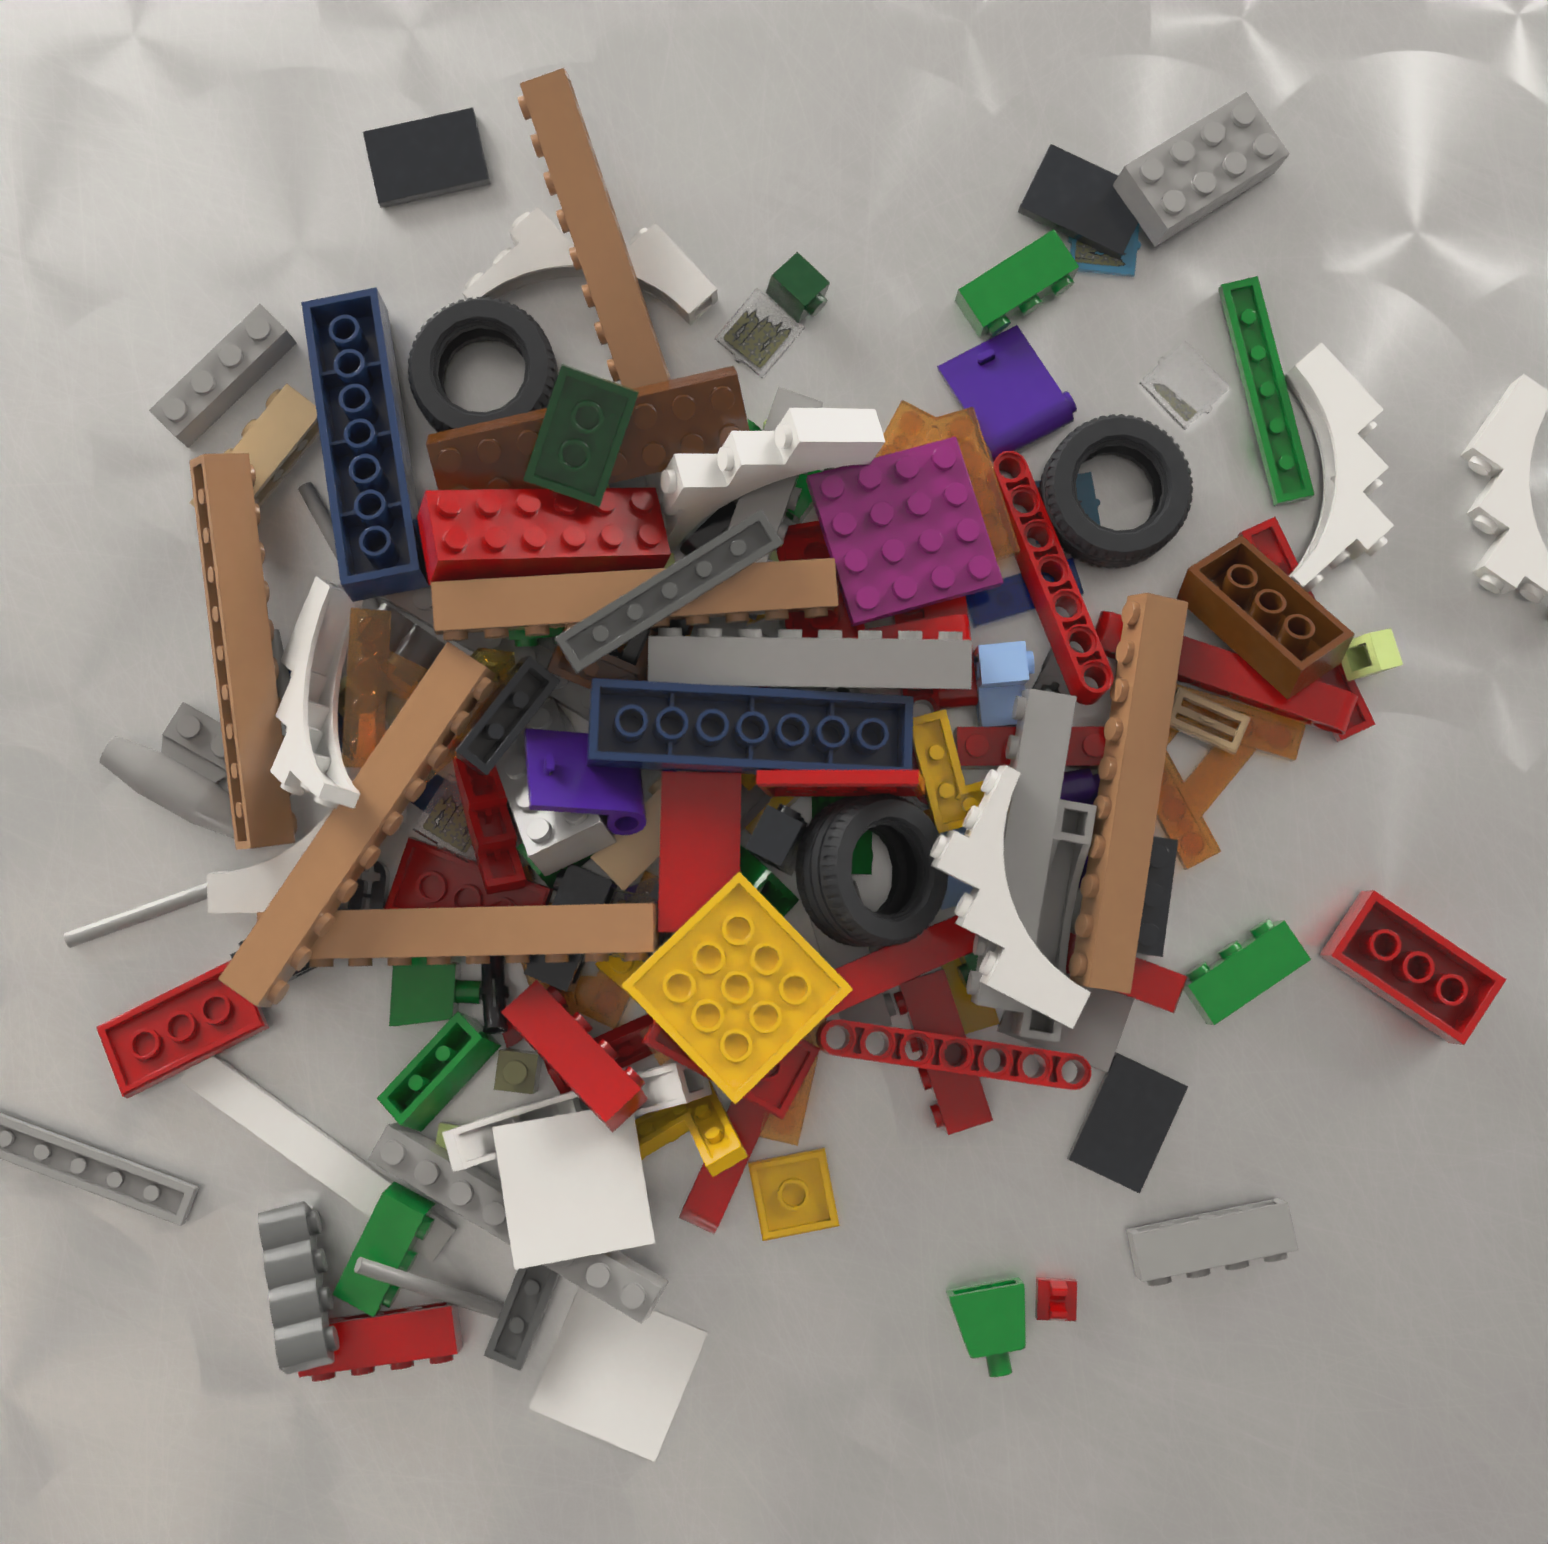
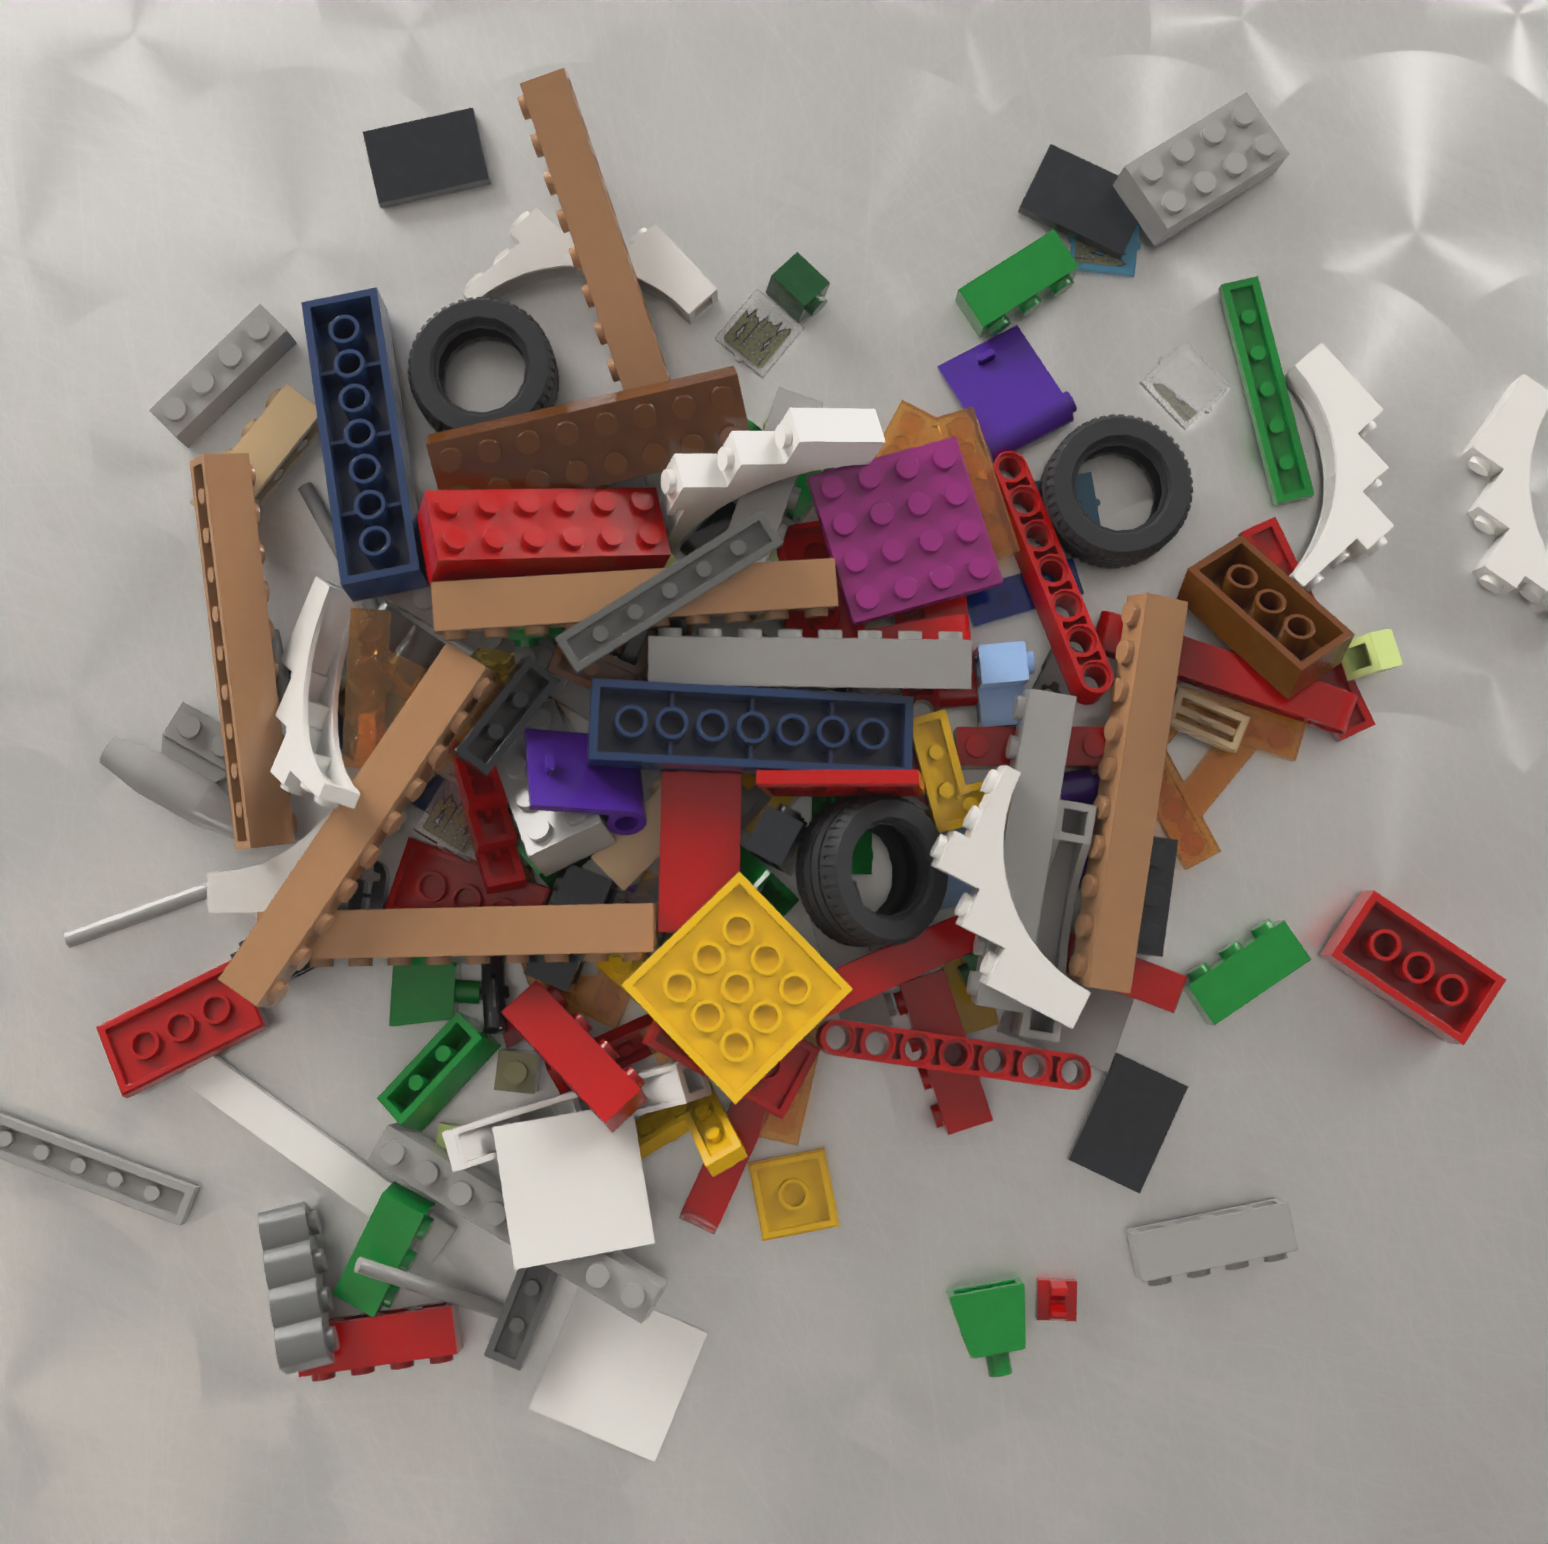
dark green plate [523,364,639,507] -> none

